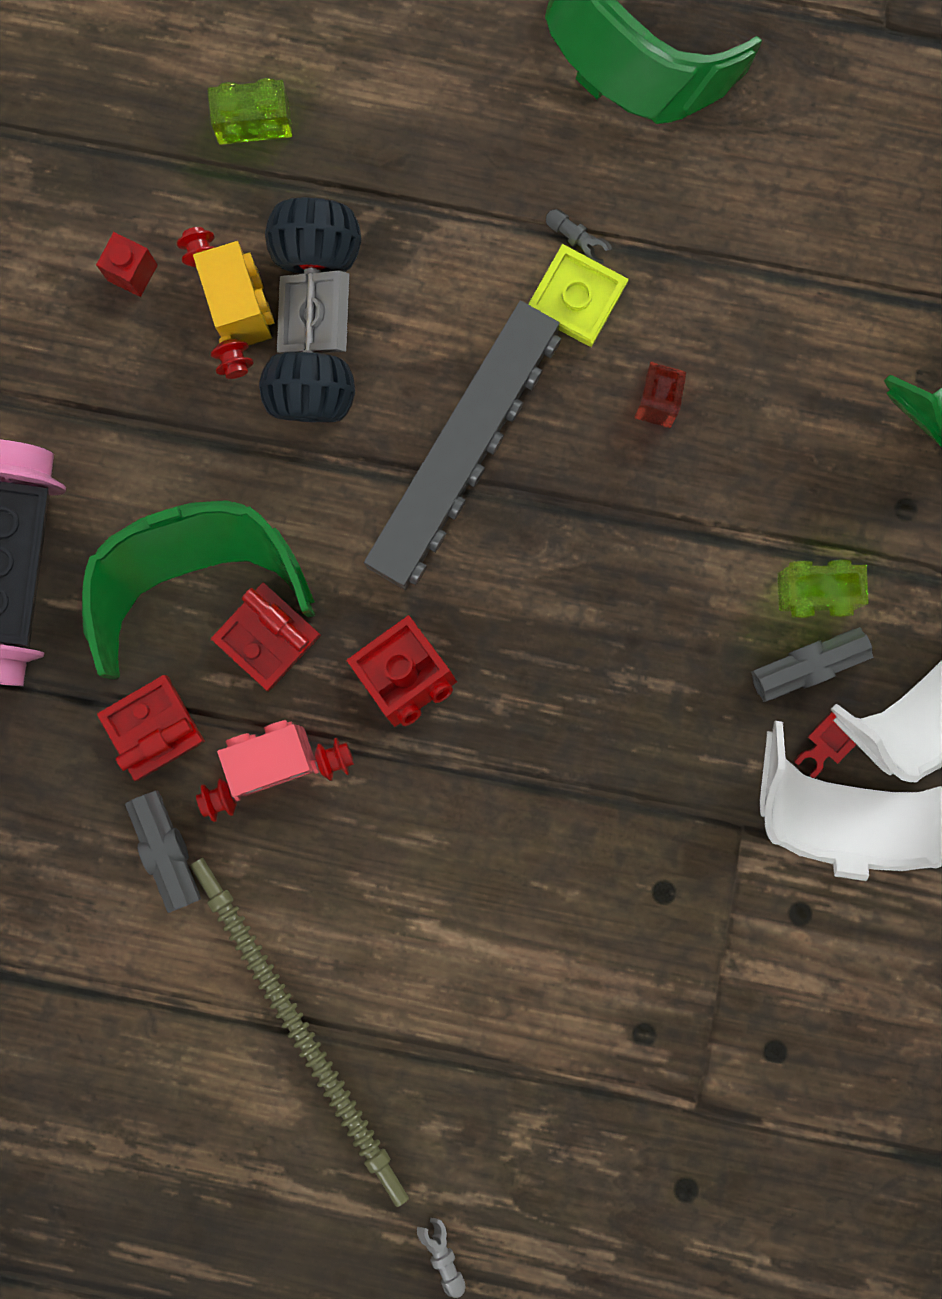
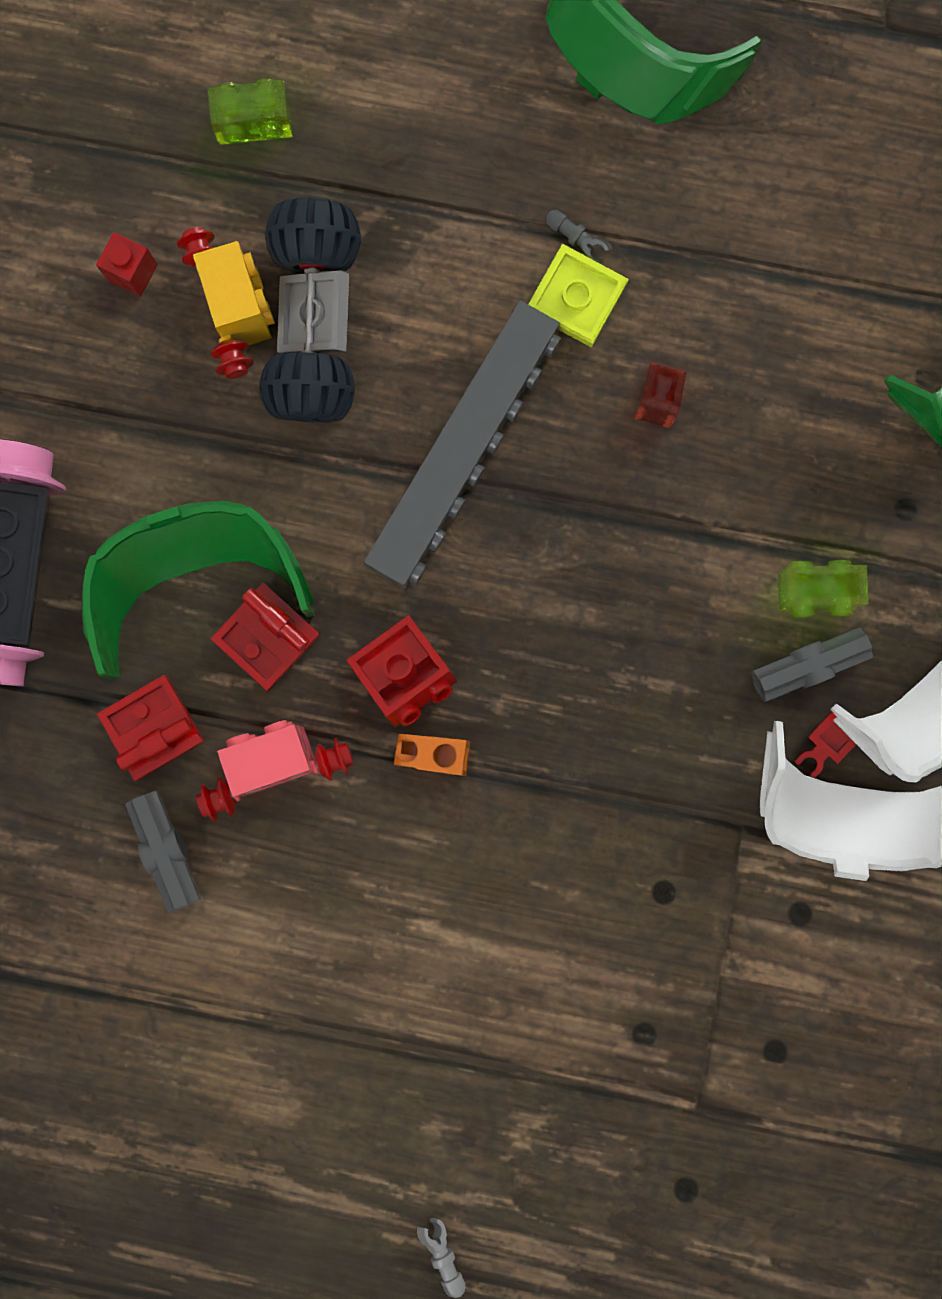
olive hose [190,858,409,1207] -> none
none -> orange leg [394,734,470,776]

